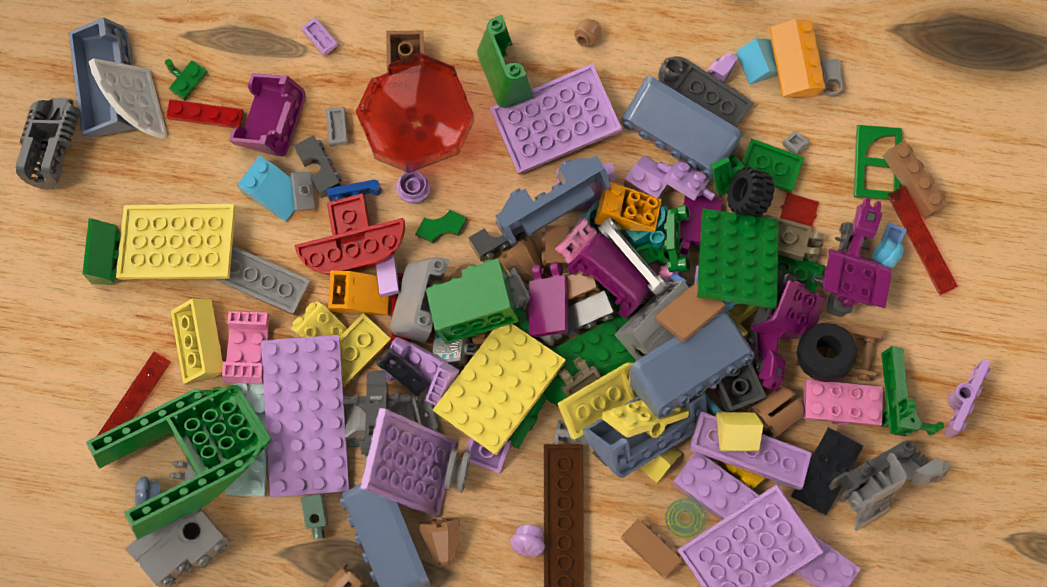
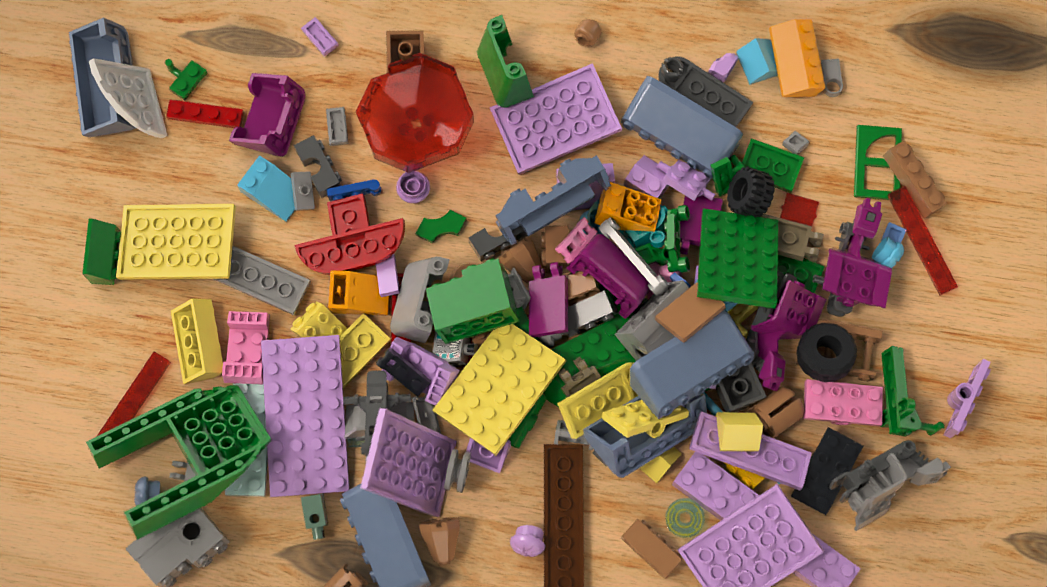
dark grey connector [16,97,80,190] -> none

